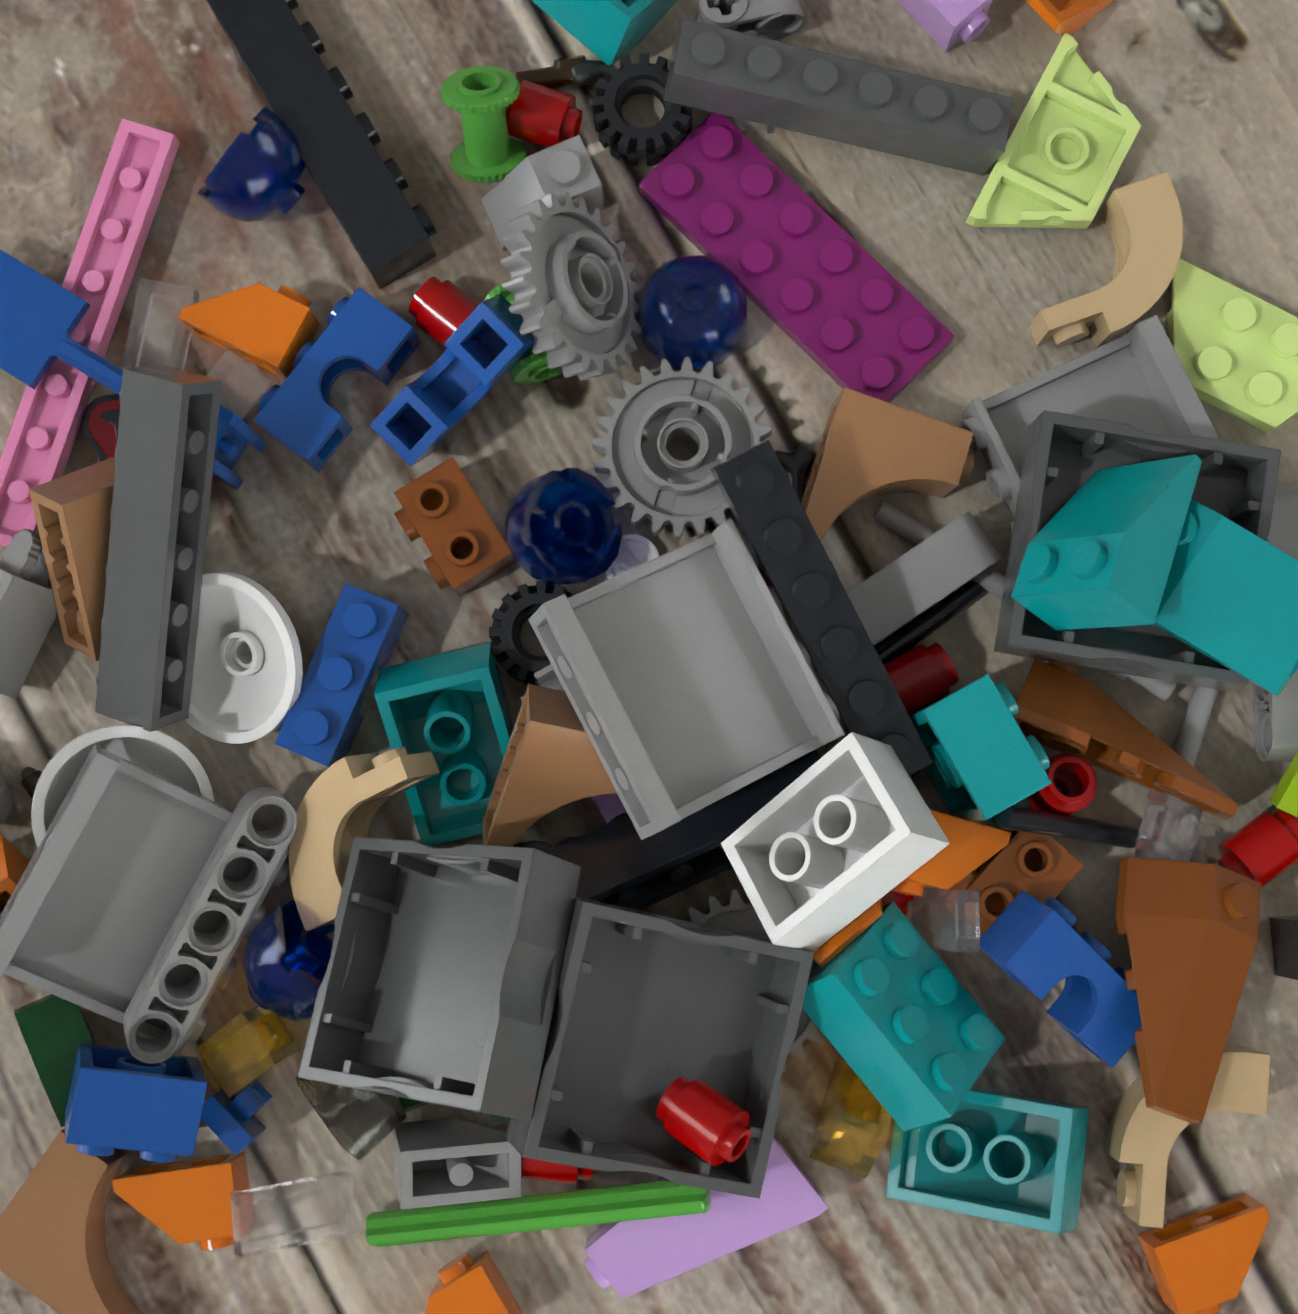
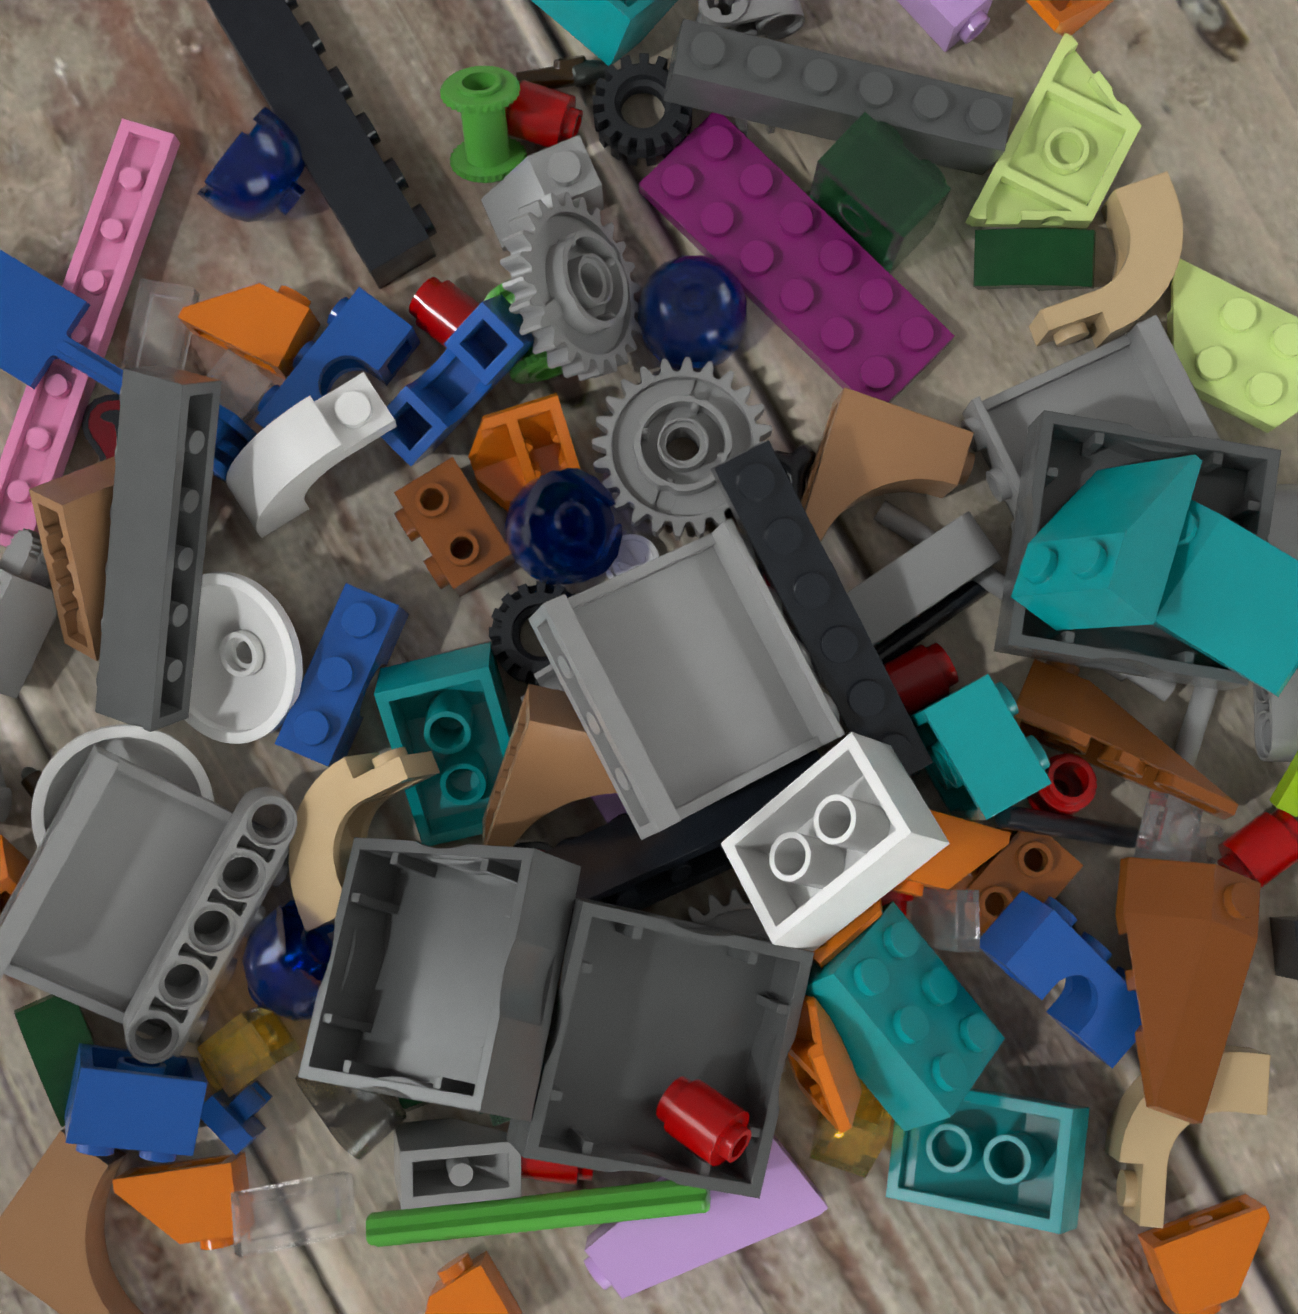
none -> white arch [226,372,397,538]
none -> orange slope [468,393,590,522]
none -> orange slope [787,995,862,1134]
none -> clear green brick [809,112,951,274]
none -> dark green slope [973,228,1096,291]

